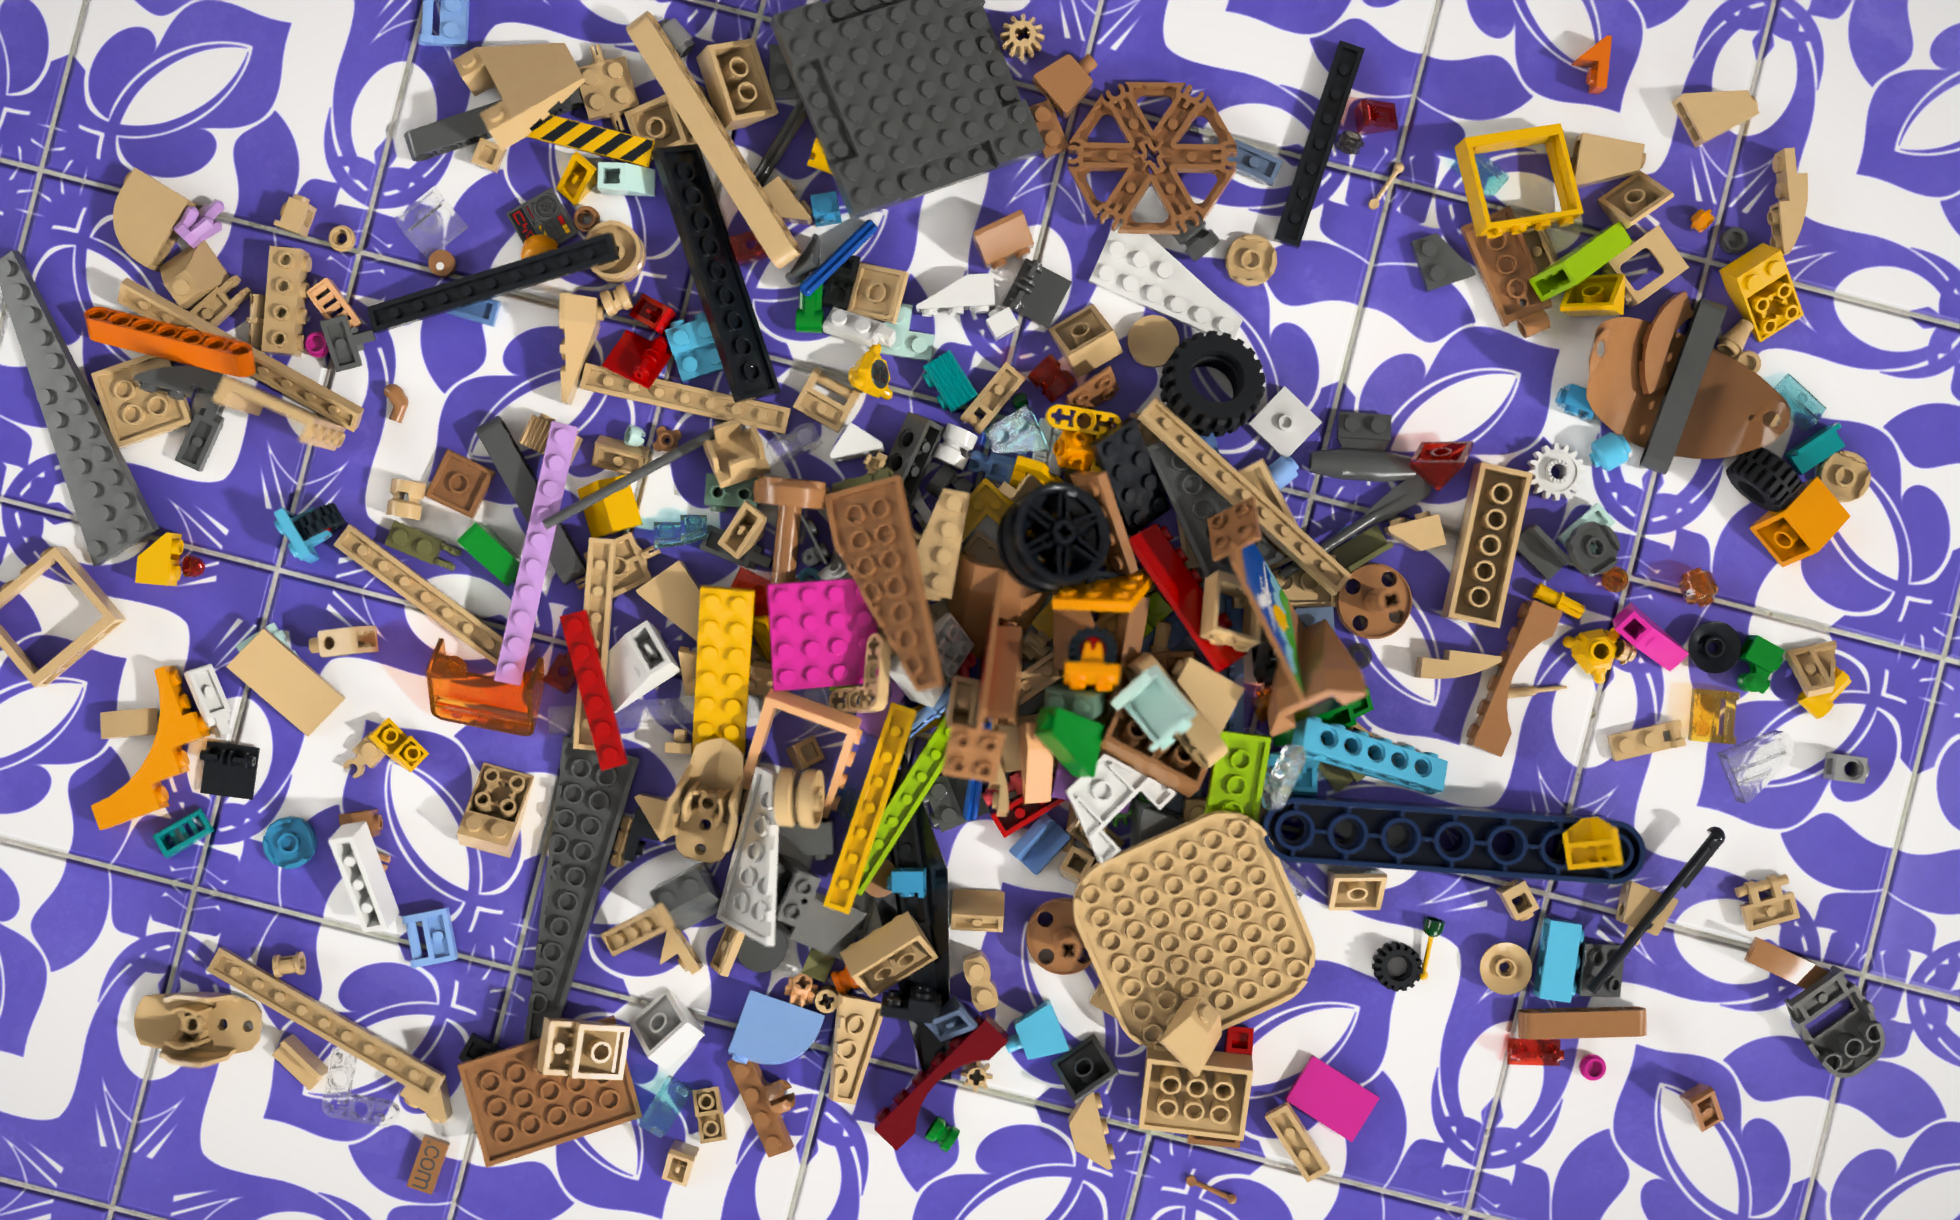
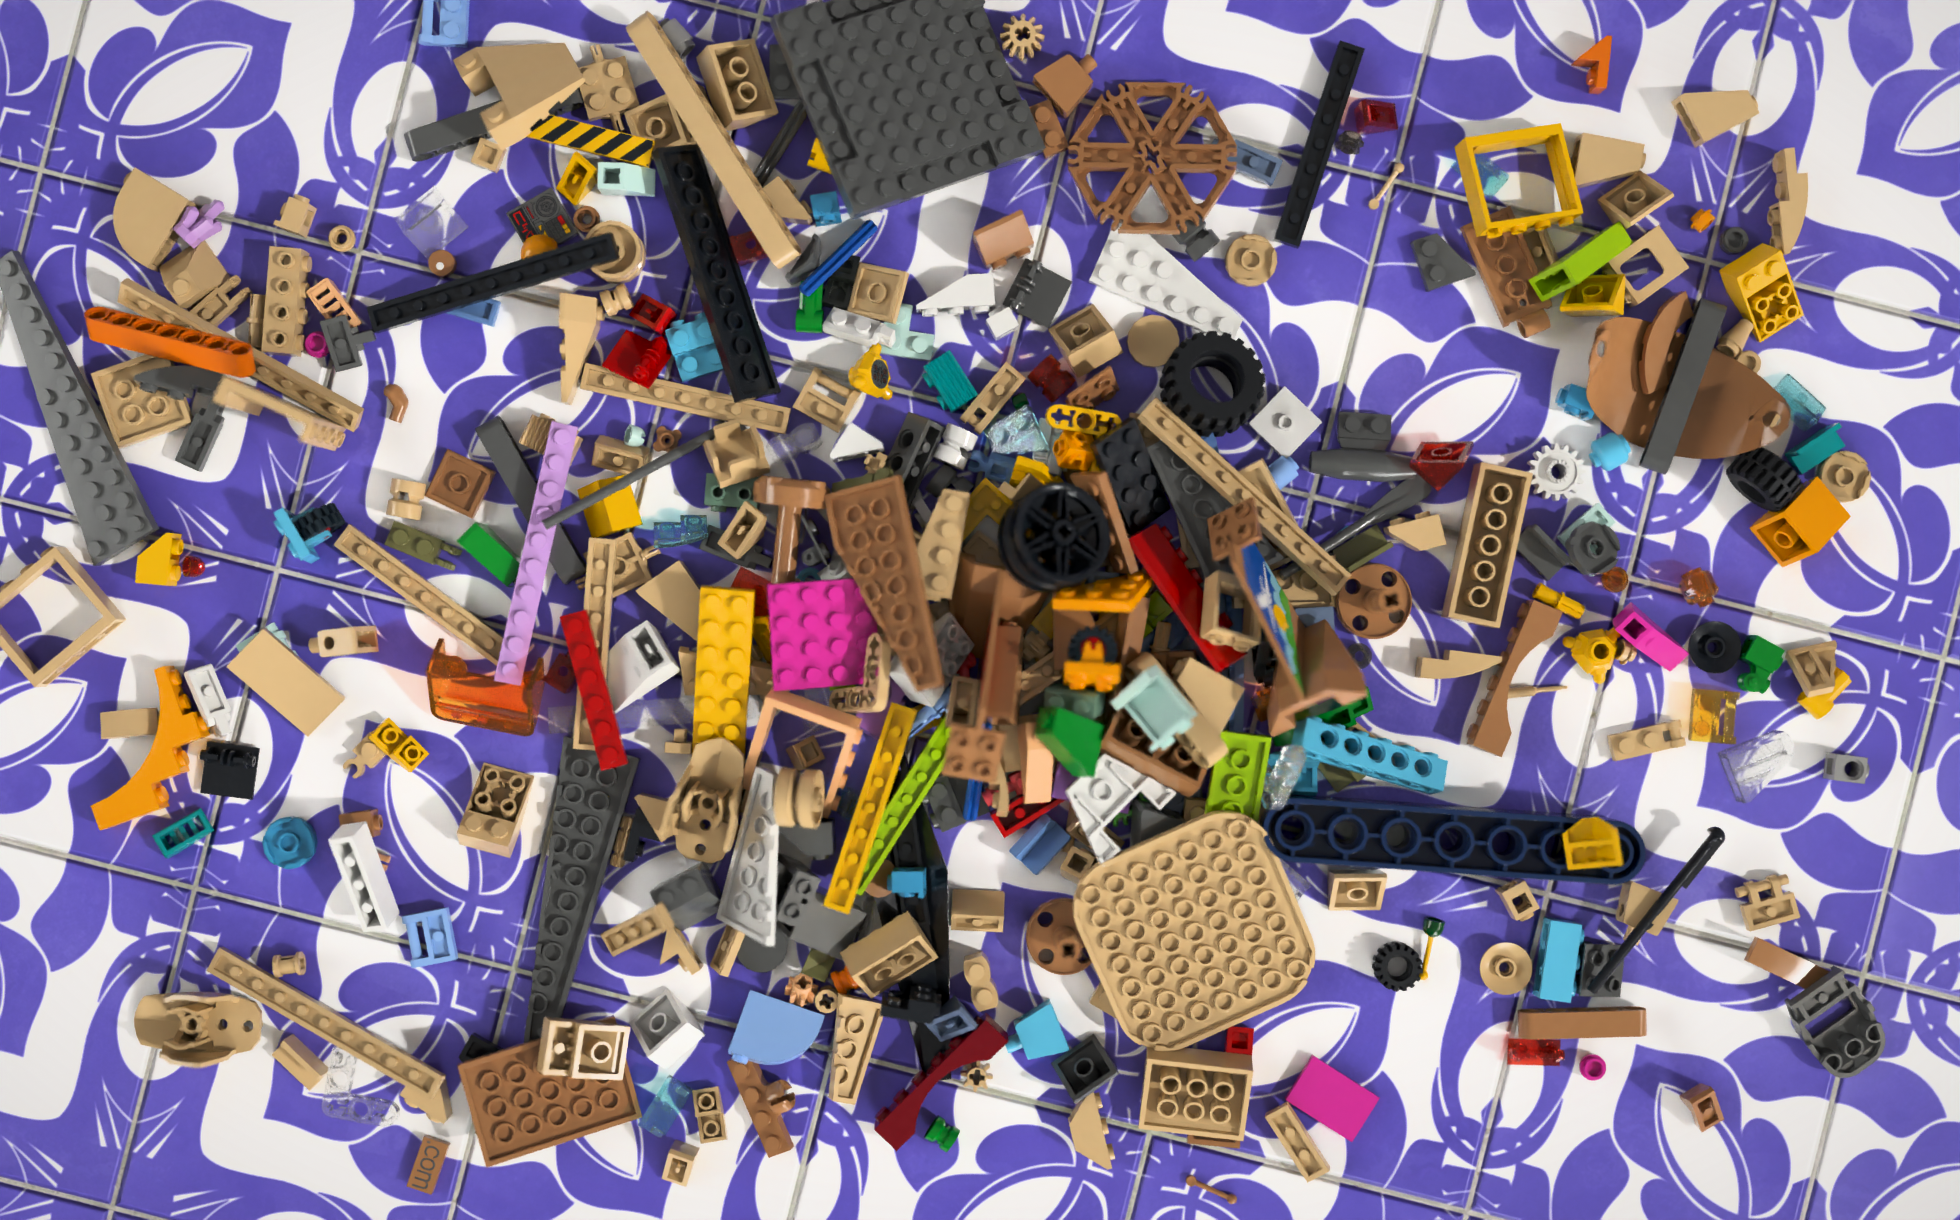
tan slope [1159,996,1222,1077] -> none

